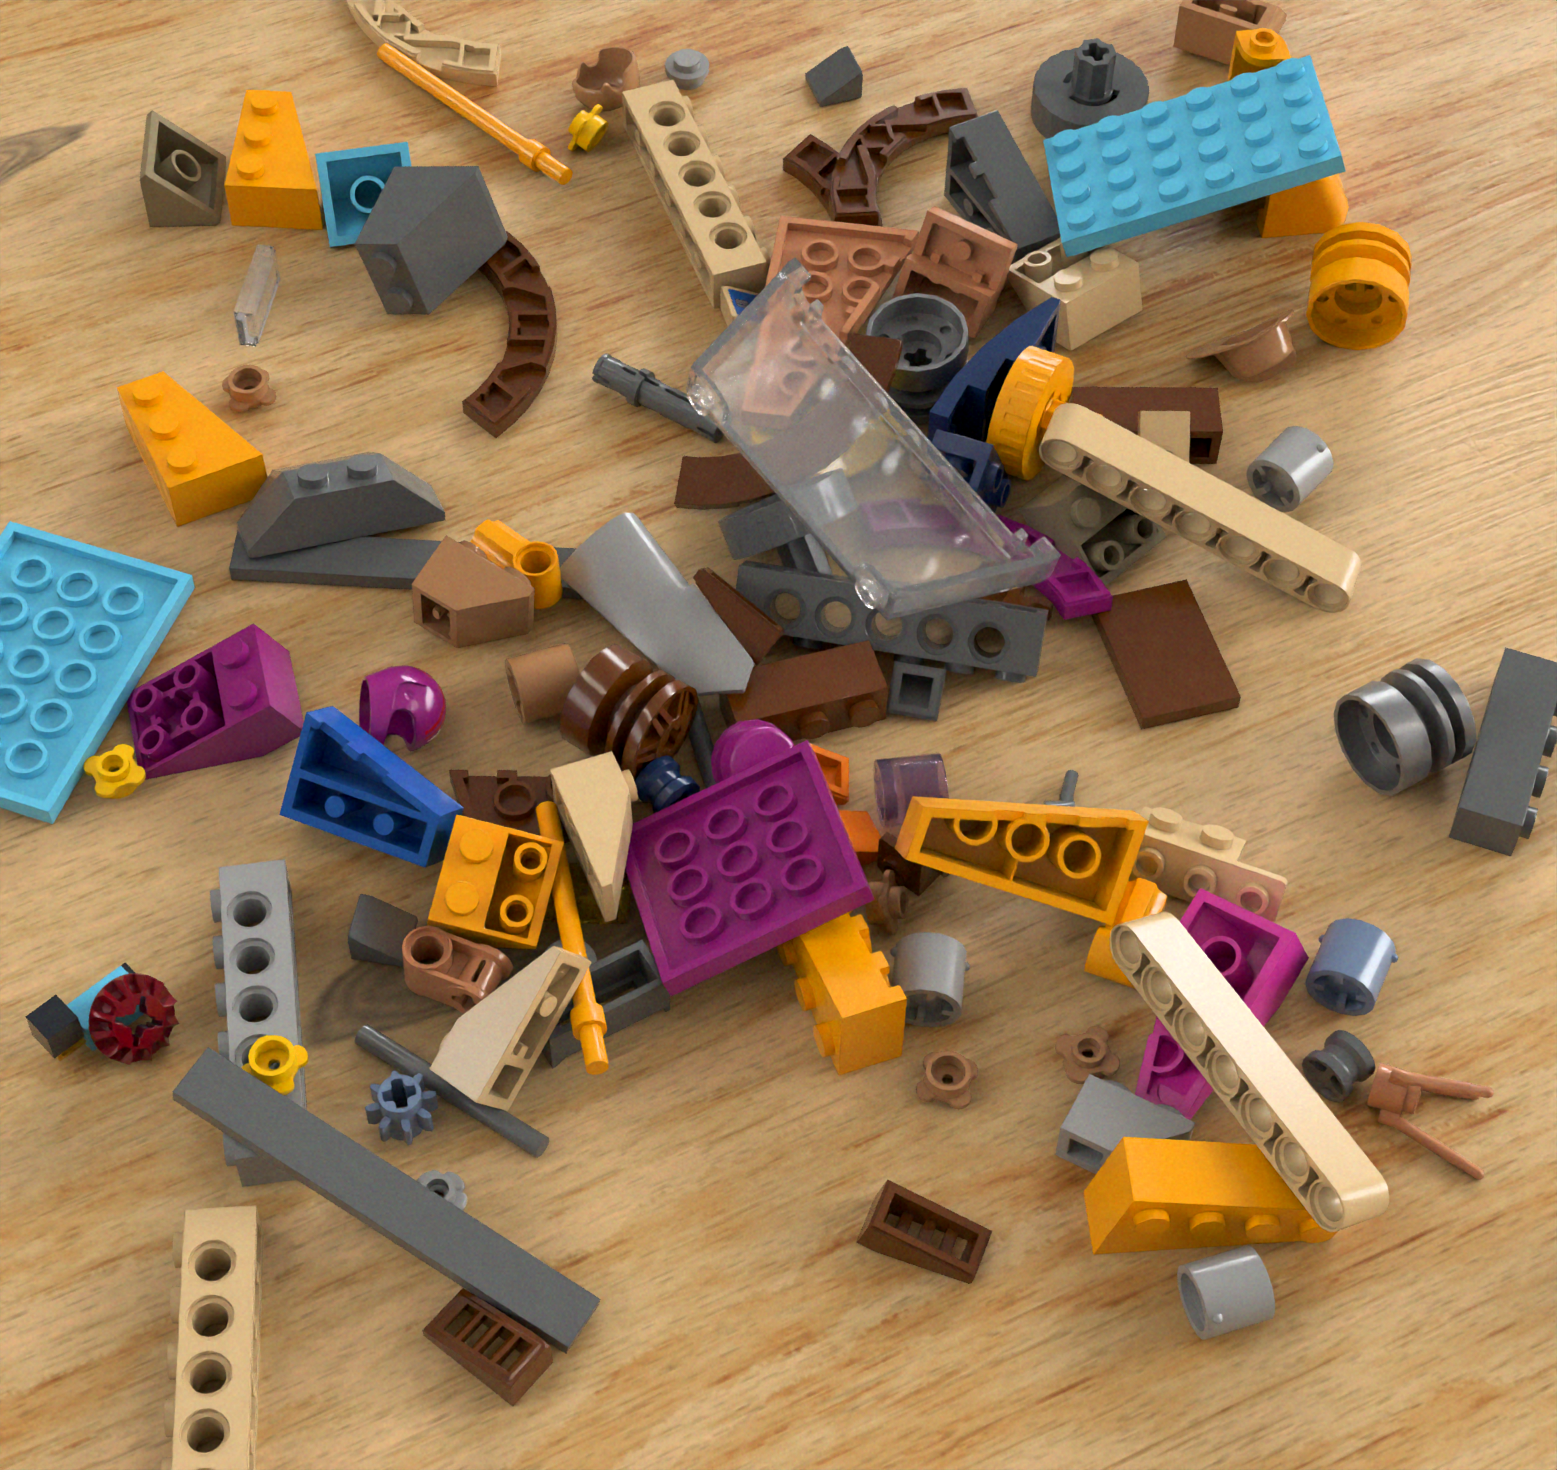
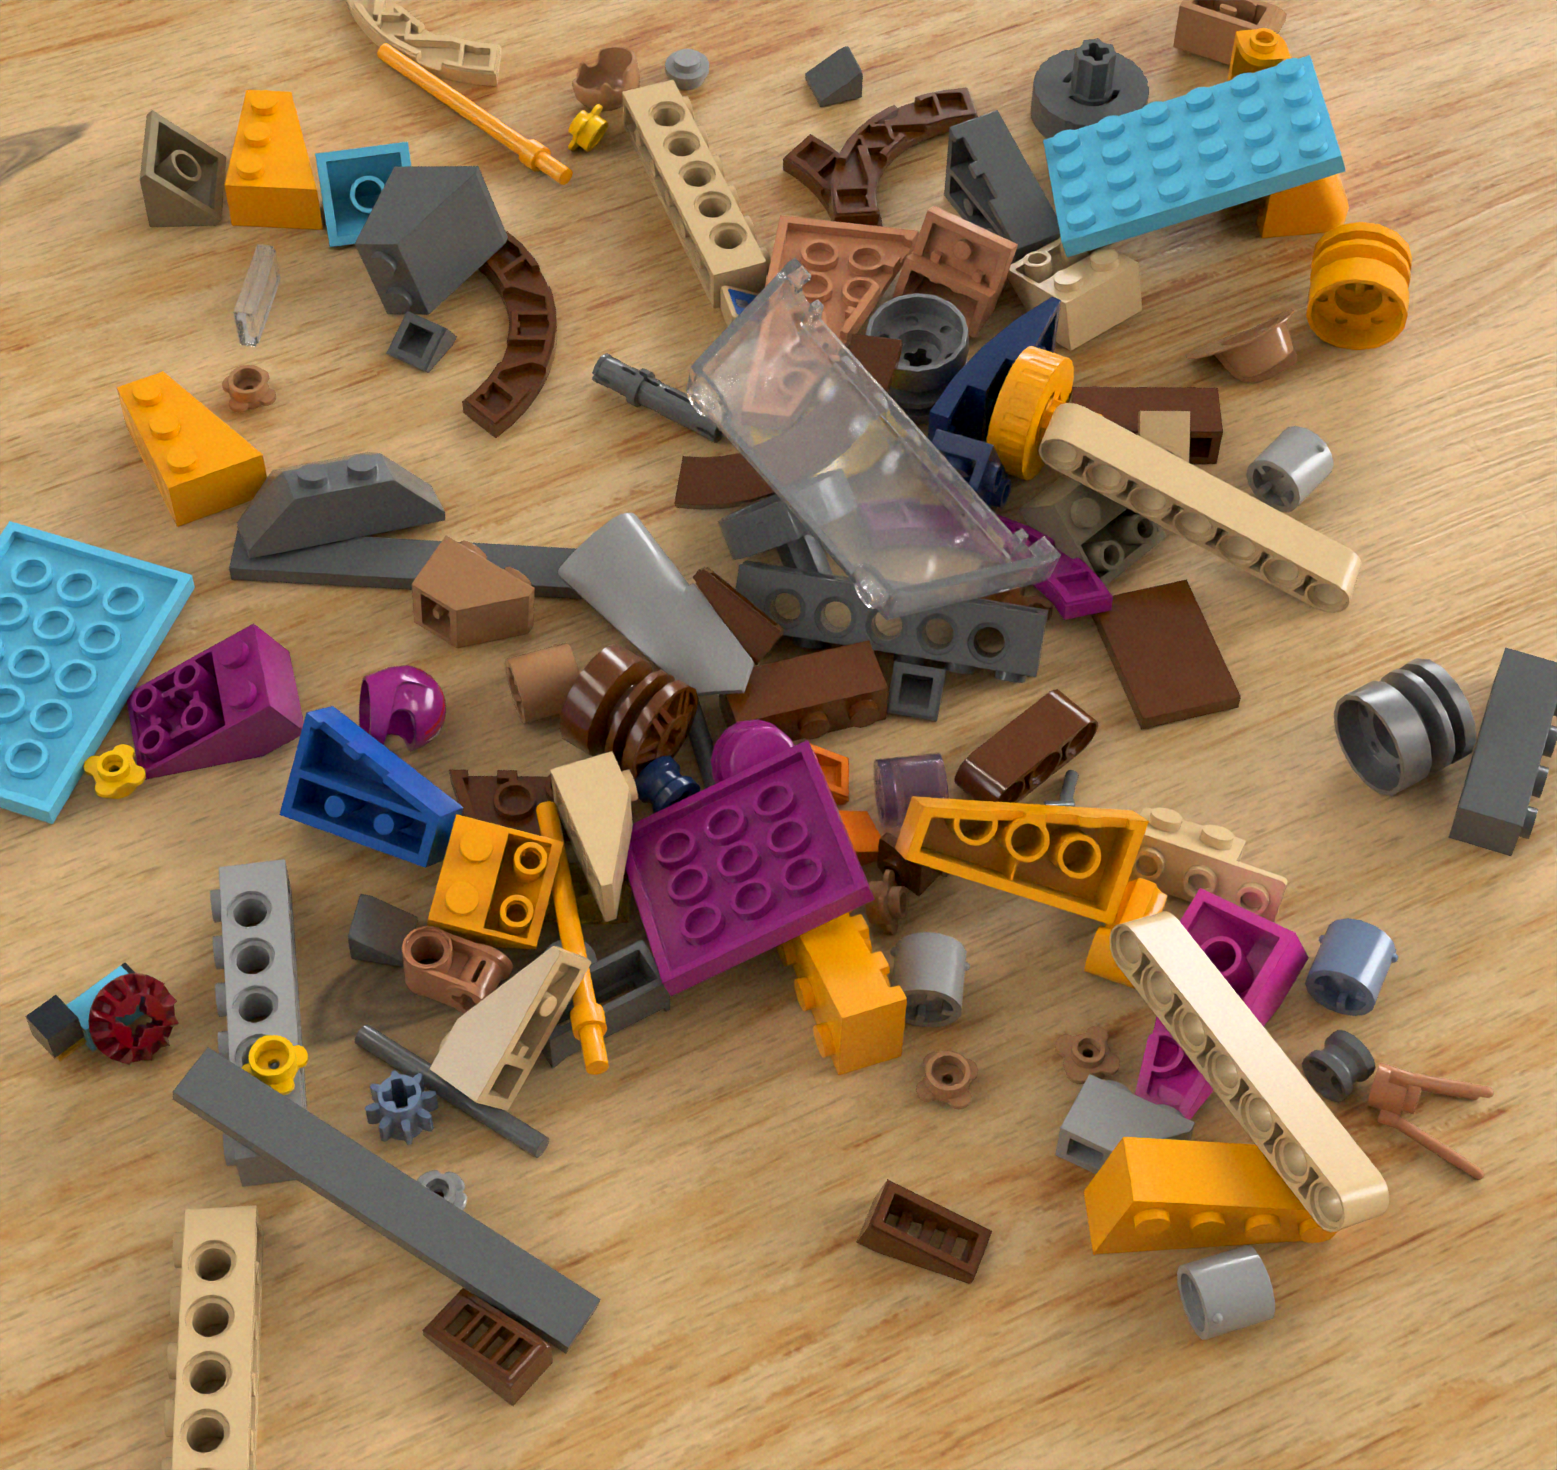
light orange piece [470,519,563,609] -> none
none -> dark grey slope [386,311,457,373]
none -> reddish brown beam [954,689,1098,803]

